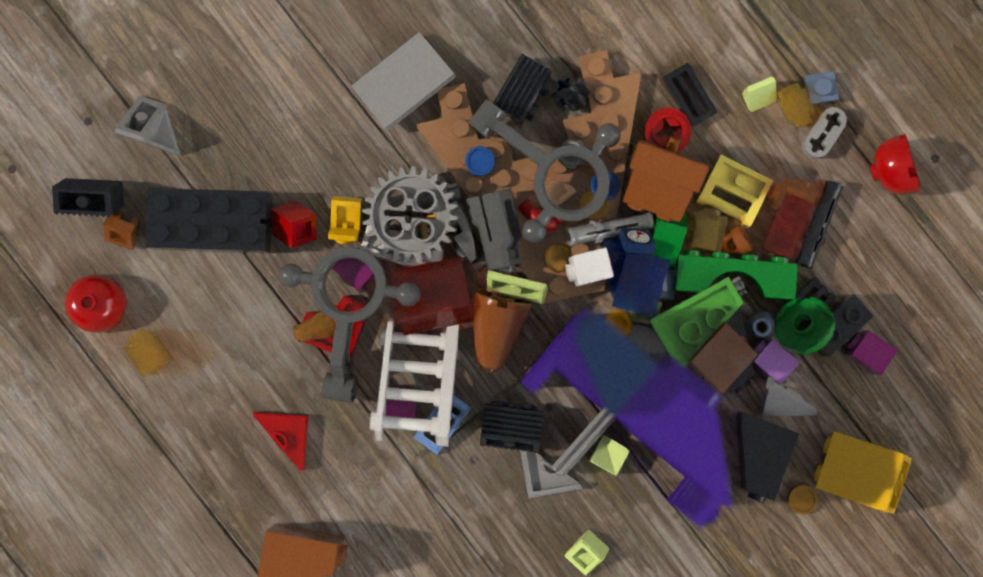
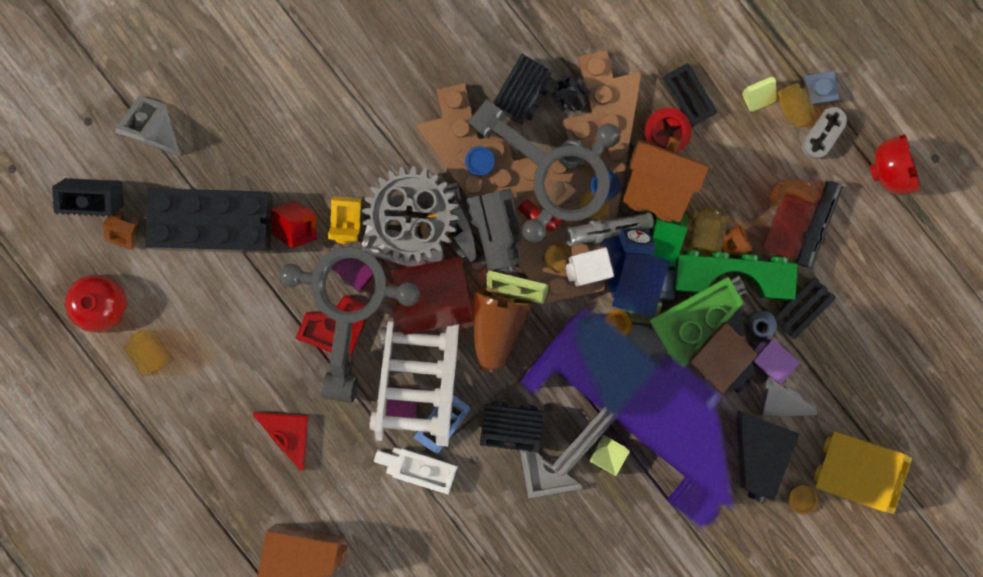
clear yellow cone [294,311,336,342] -> none
light grey tile [351,32,456,131] -> none
yellowish green slope [564,530,609,576] -> none
light yellow plate [696,155,774,228] -> none
green tile [774,297,835,355] -> none
black brick [817,294,874,356] -> none
magenta brick [845,330,898,375] -> none
none -> white hinge [373,447,458,495]

